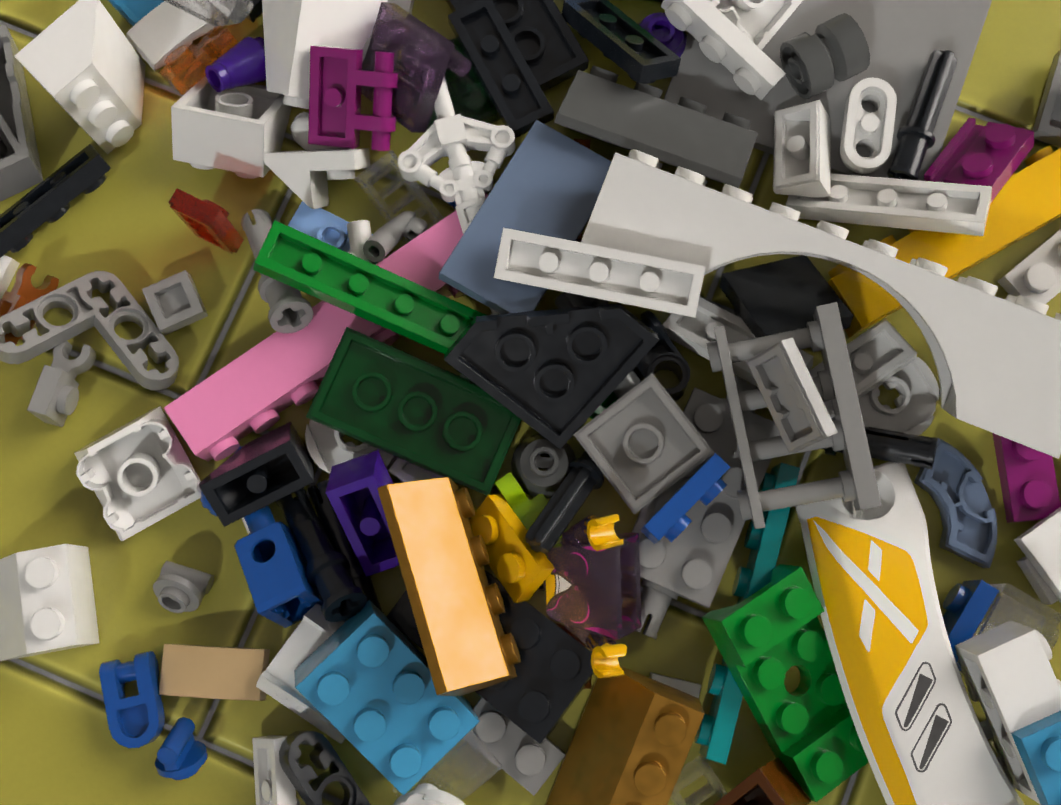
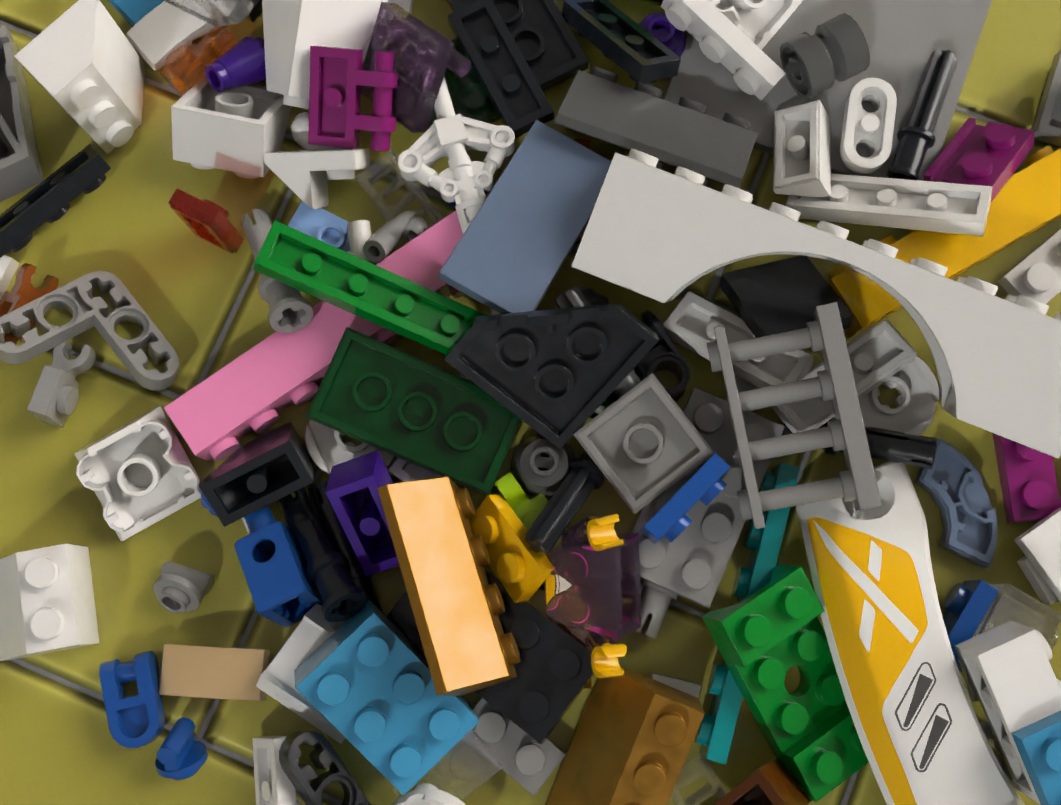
light grey plate [142,270,208,335] -> none
white plate [494,228,706,318] -> none
light grey plate [746,337,838,454] -> none

